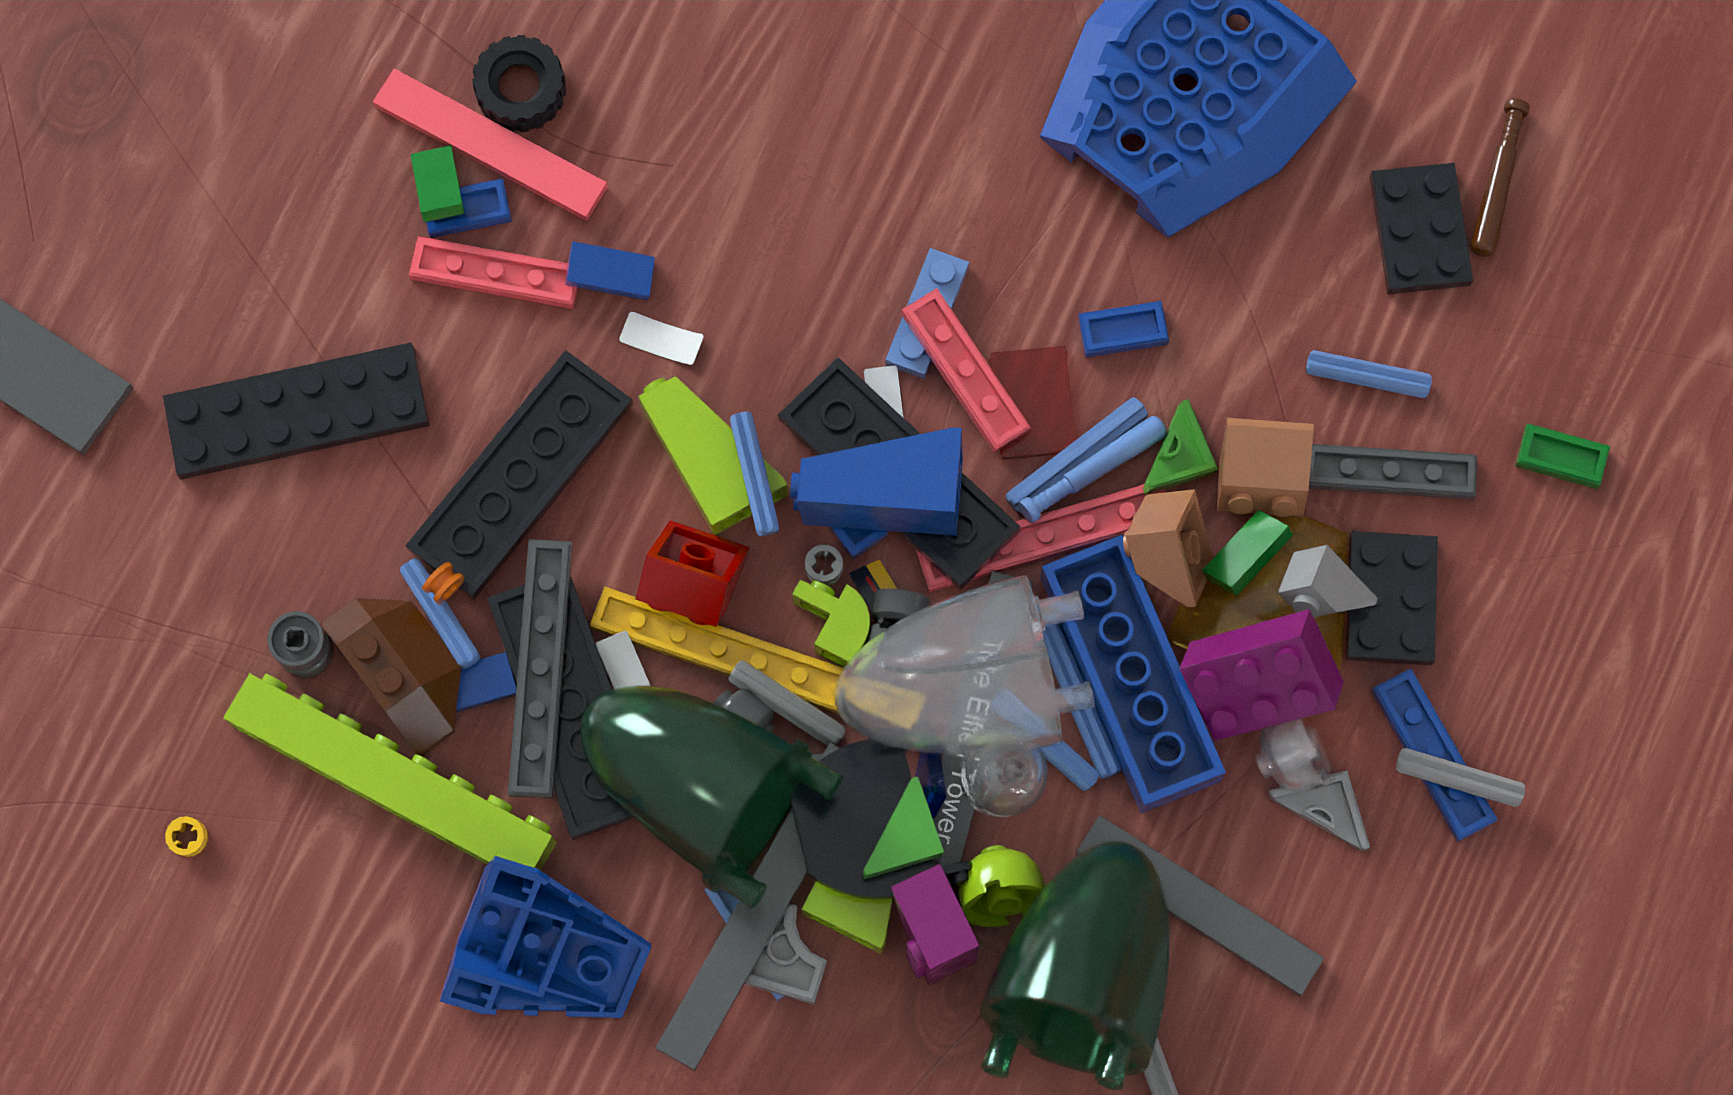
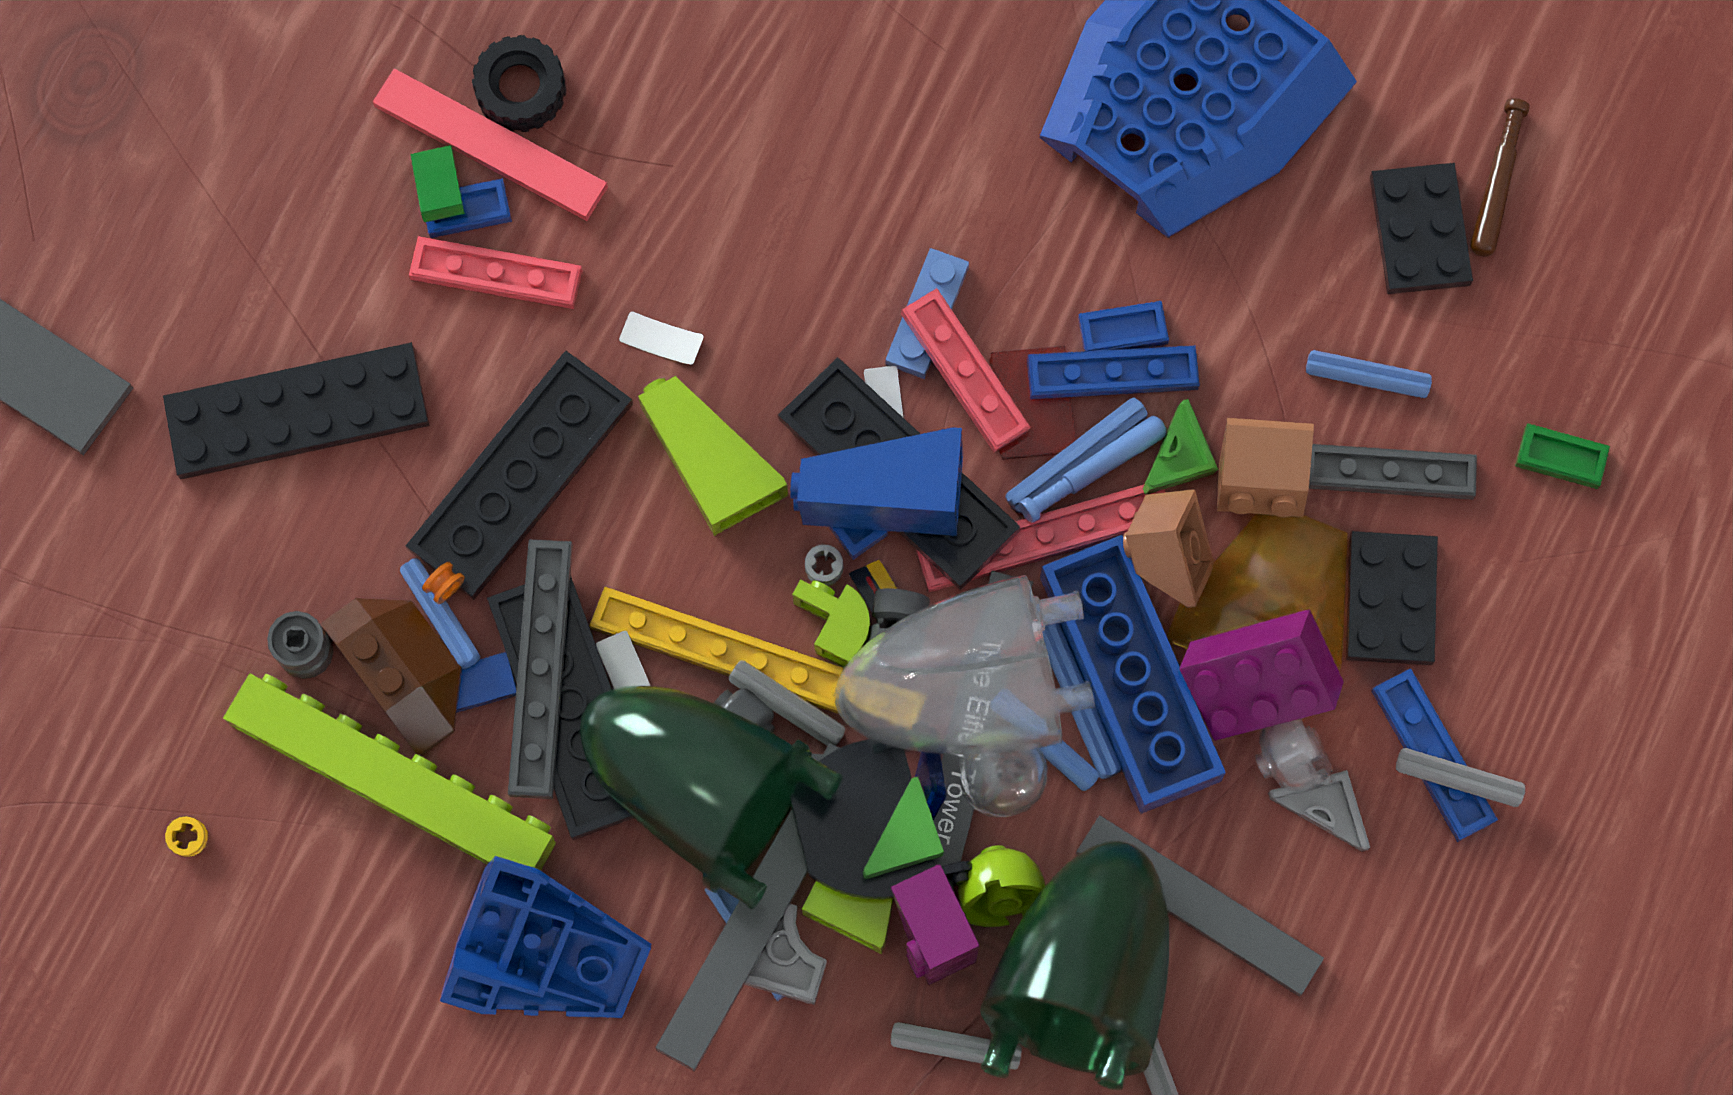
blue tile [565,241,655,300] -> none
red slope [635,520,750,627] -> none
medium blue axle [730,411,779,536] -> none
tile [1202,510,1293,596] -> none
light grey slope [1278,545,1378,617] -> none
none -> light grey axle [890,1022,1022,1069]
none -> blue tile [1027,345,1200,399]

